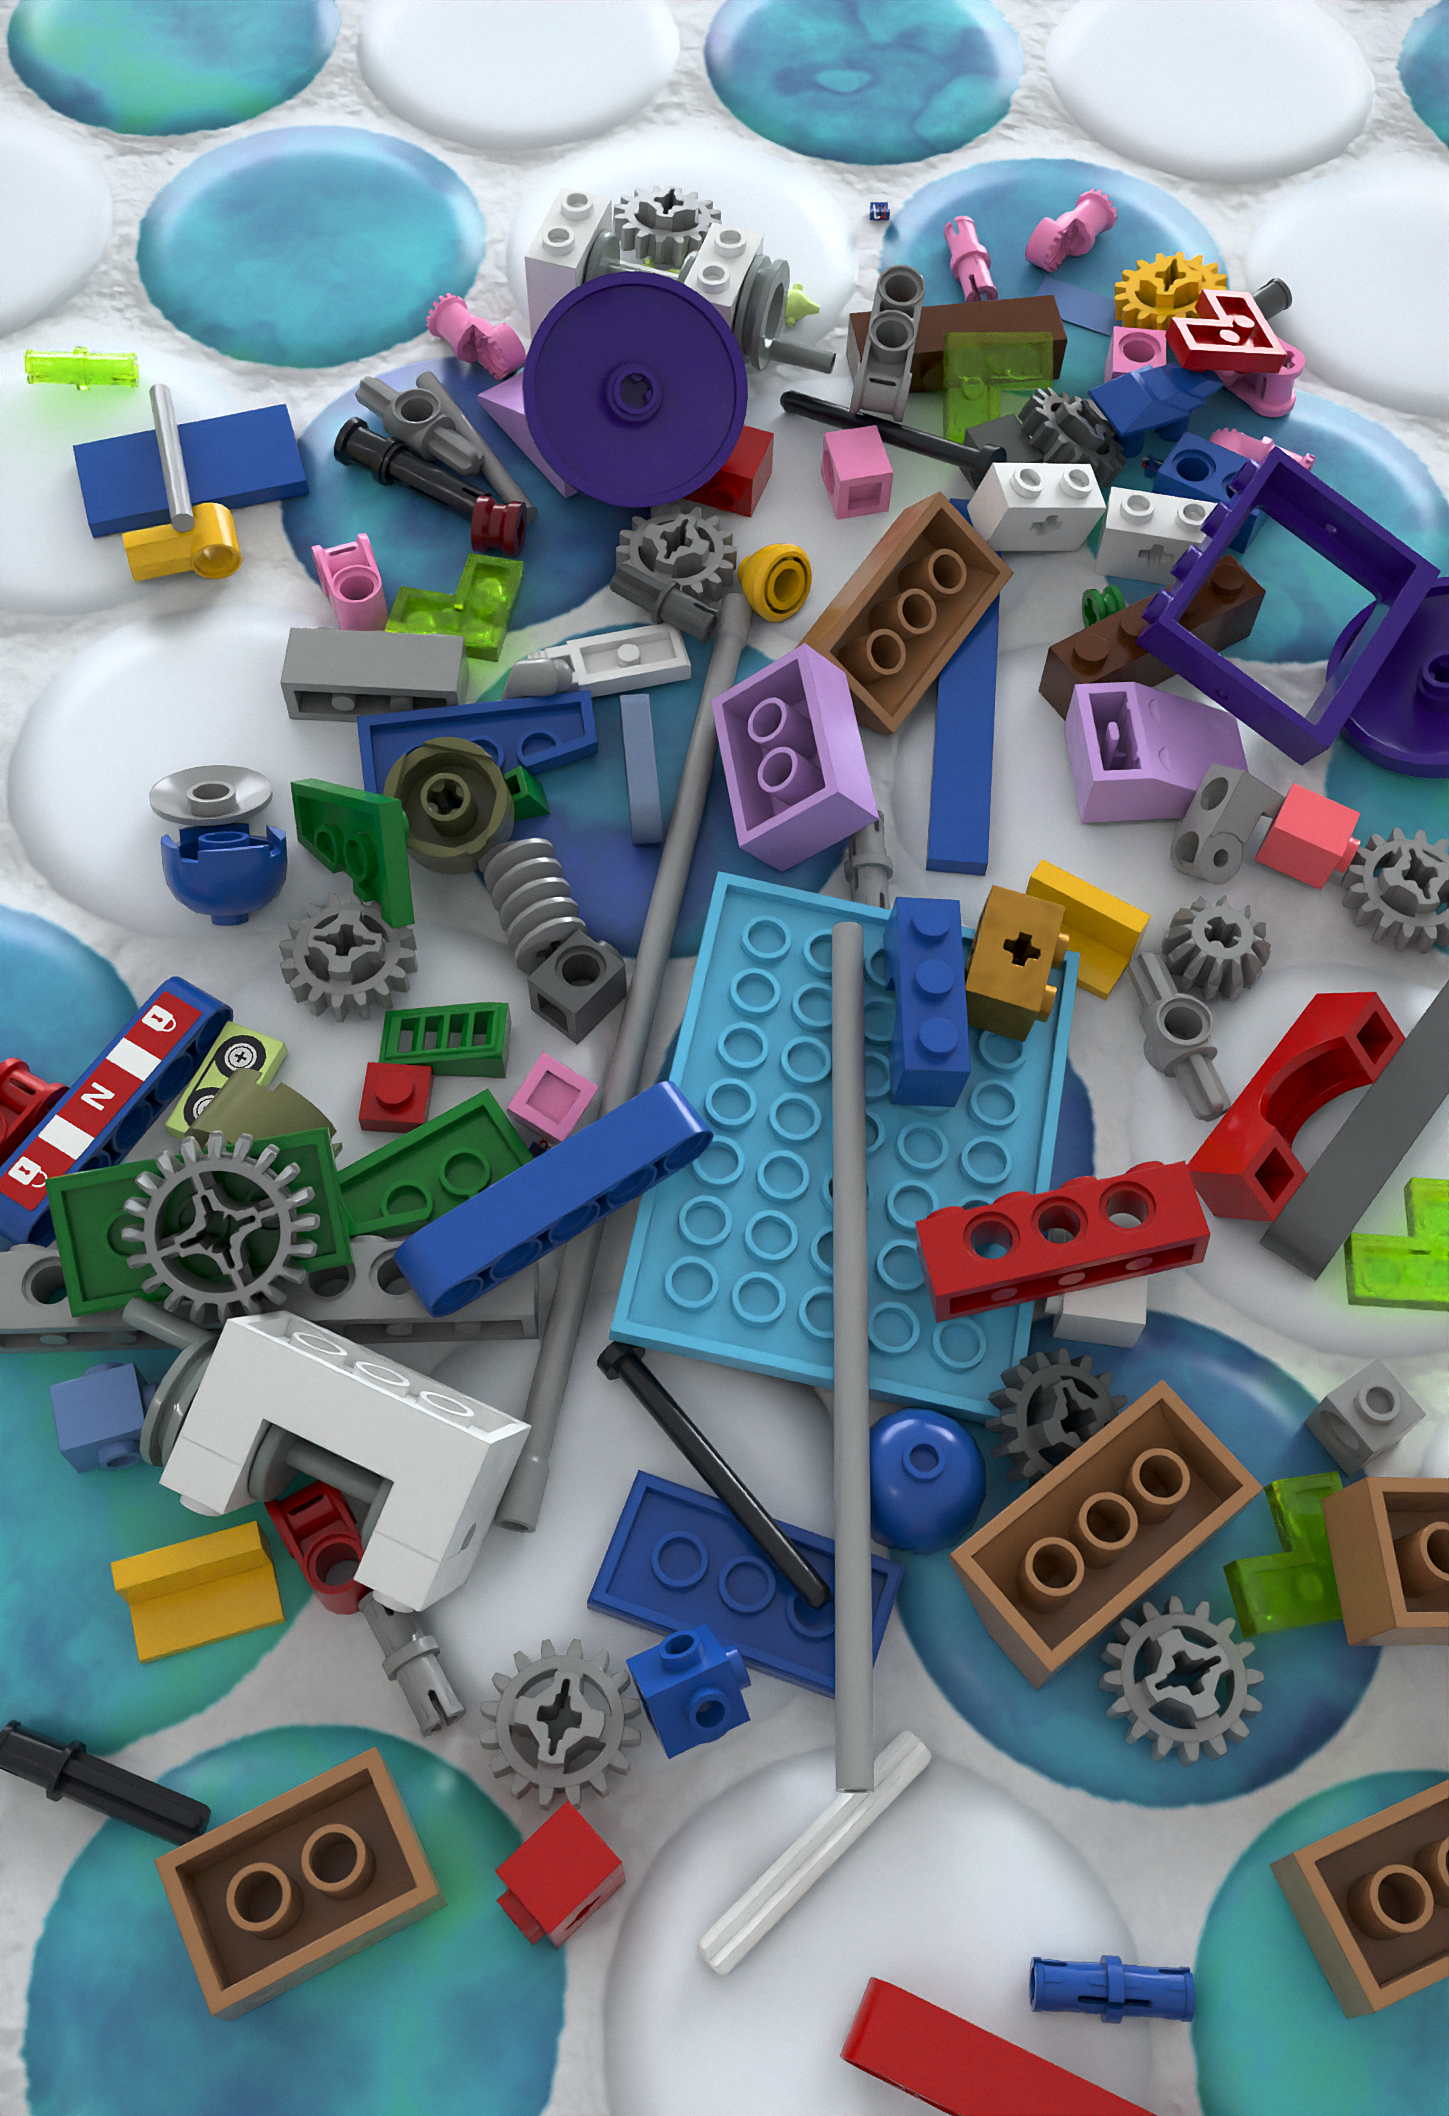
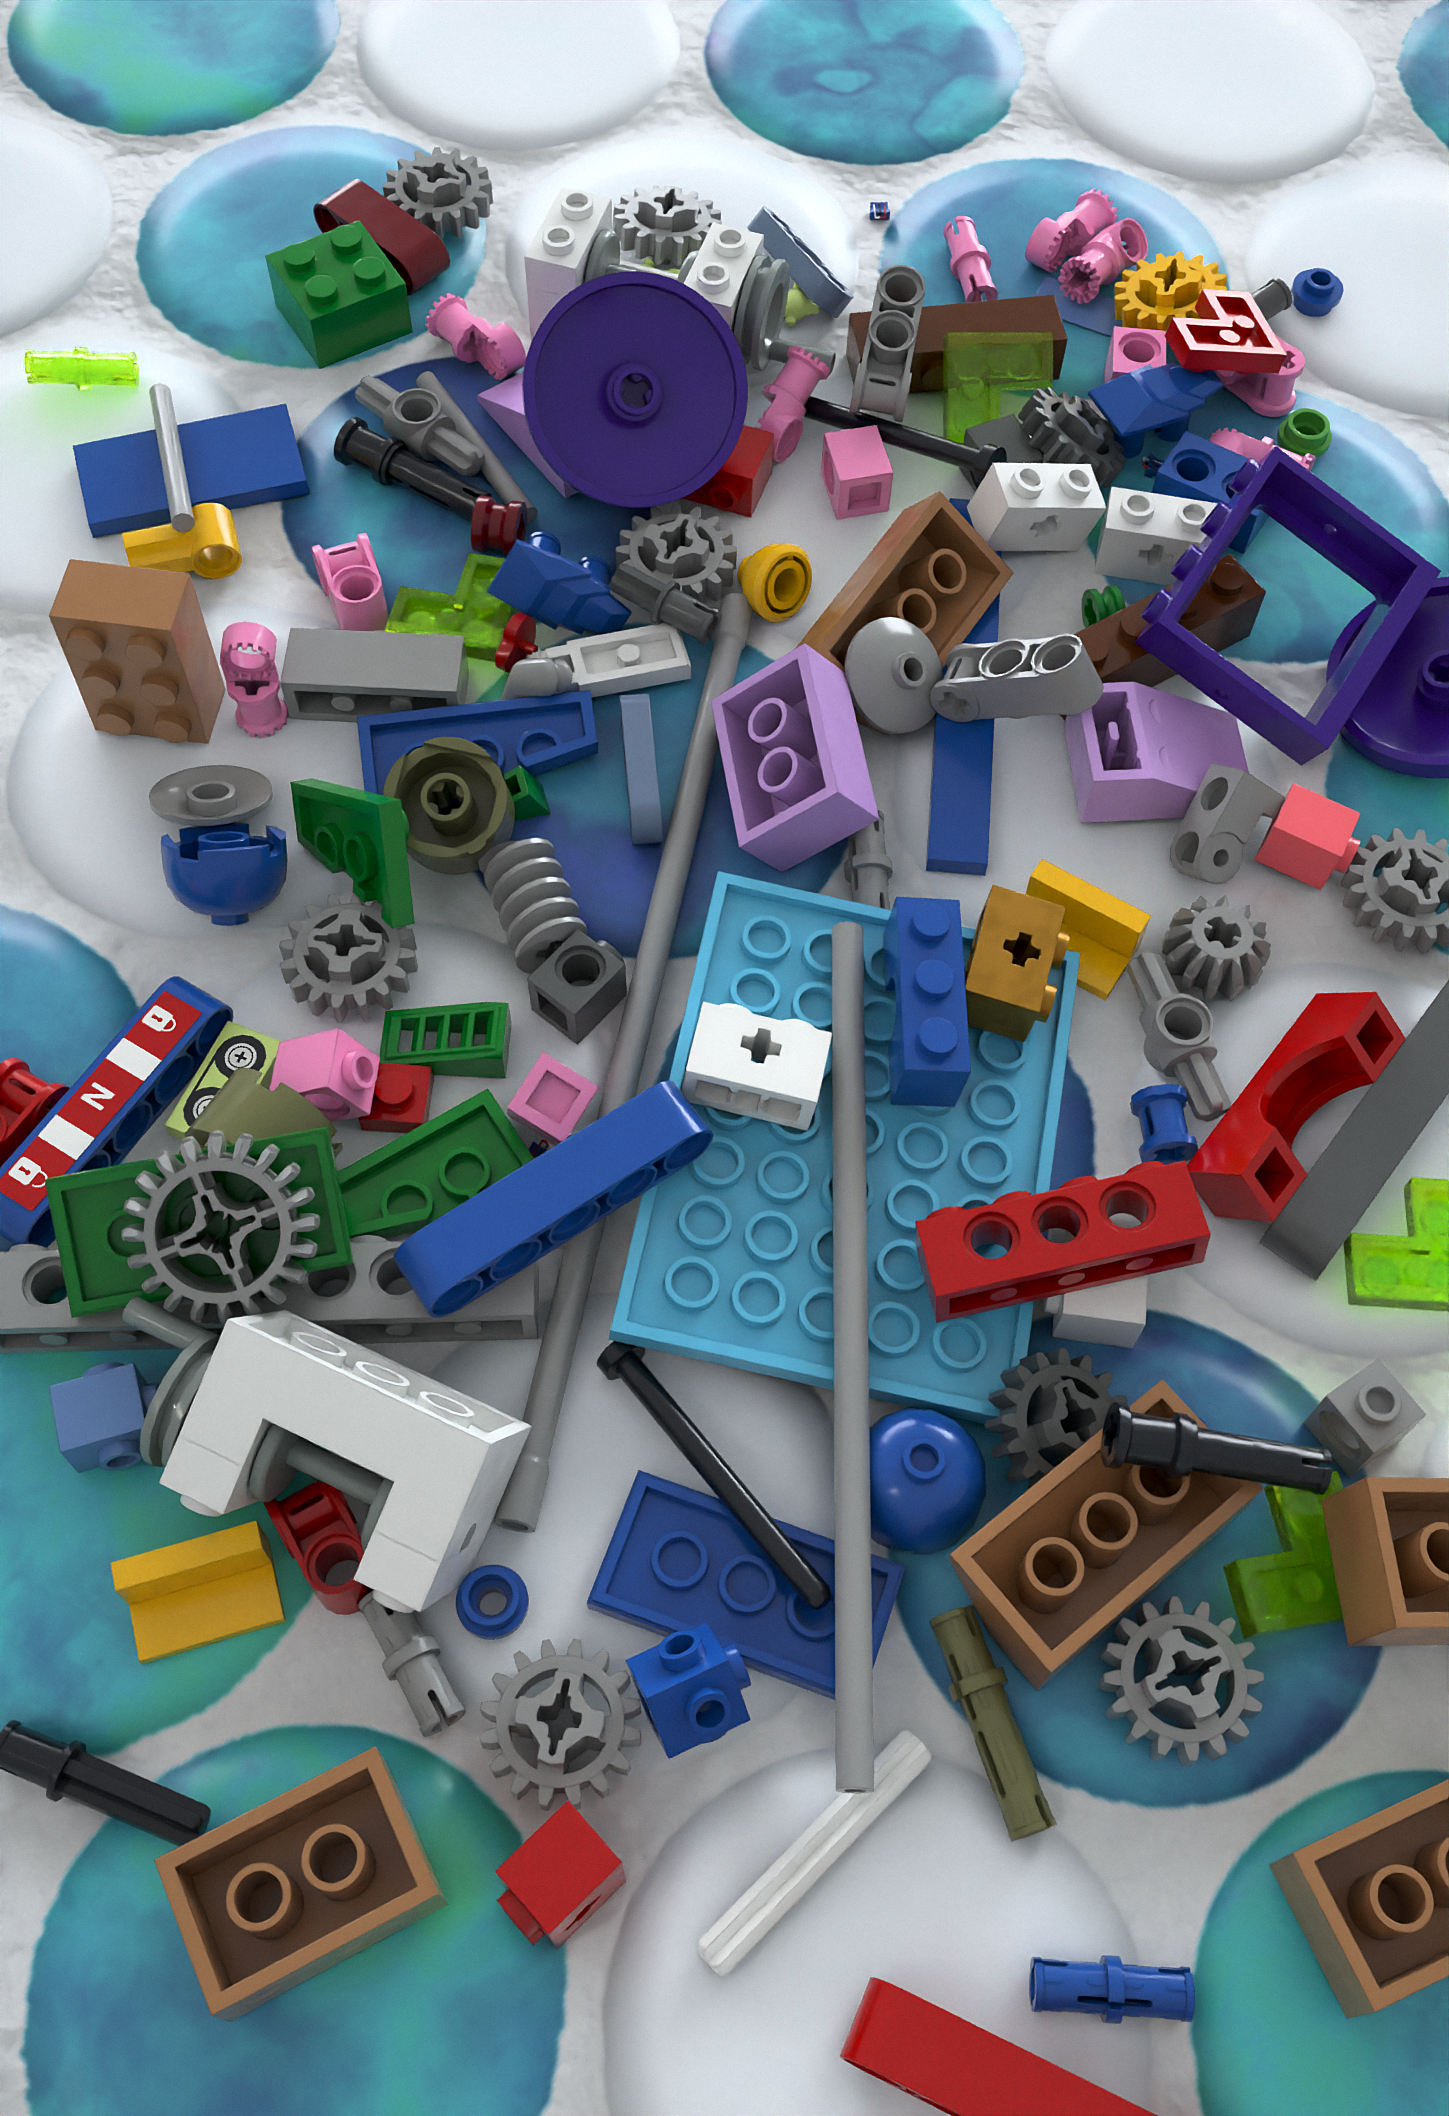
none -> medium nougat brick [49,559,226,744]
none -> bright pink connector [220,621,289,738]
none -> green brick [265,220,413,369]
none -> bright pink brick [269,1028,380,1123]
none -> dark red beam [313,179,450,296]
none -> light grey gear [383,147,493,240]
none -> blue plate [456,1565,529,1640]
none -> blue connector [487,531,632,635]
none -> red piece [495,612,538,673]
none -> white brick [681,1002,832,1131]
none -> sand blue beam [747,206,854,318]
none -> bright pink connector [755,345,831,463]
none -> light grey dish [845,617,943,735]
none -> light grey piece [929,634,1104,722]
none -> olive pin [929,1605,1057,1842]
none -> bright pink connector [1058,218,1148,304]
none -> black pin [1101,1402,1332,1495]
none -> blue bush [1130,1084,1198,1165]
none -> bright green plate [1277,408,1332,458]
none -> blue plate [1291,268,1344,317]

